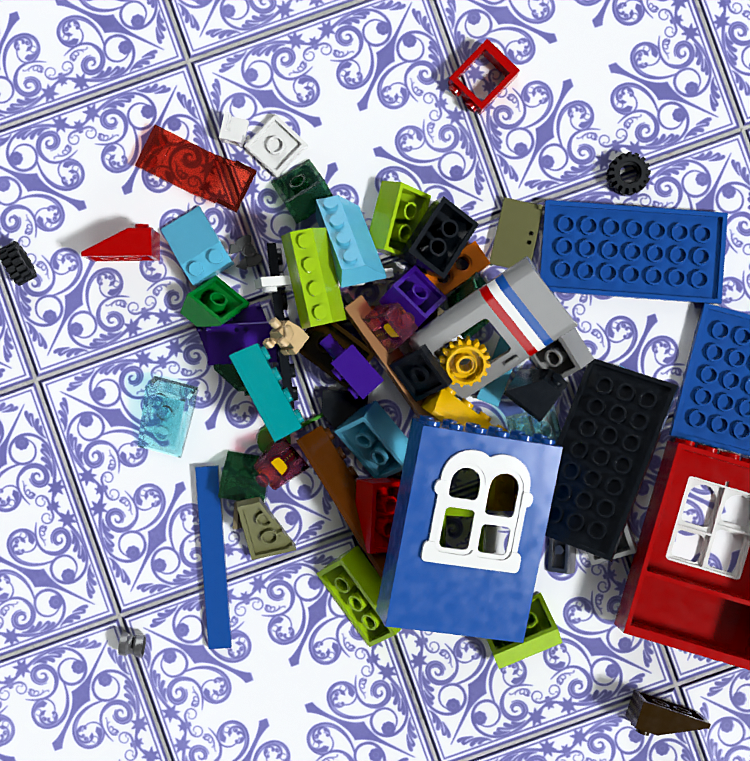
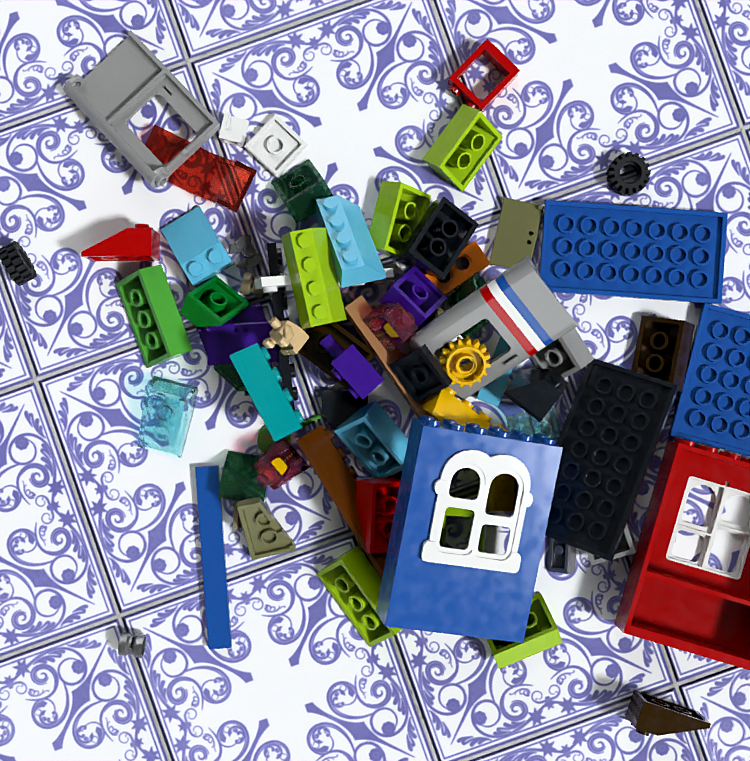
none -> light grey piece [63,30,220,187]
none -> bright green slope [116,265,193,368]
none -> dark tan wheel [240,272,267,299]
none -> lime slope [422,104,503,191]
none -> dark brown slope [631,316,695,392]

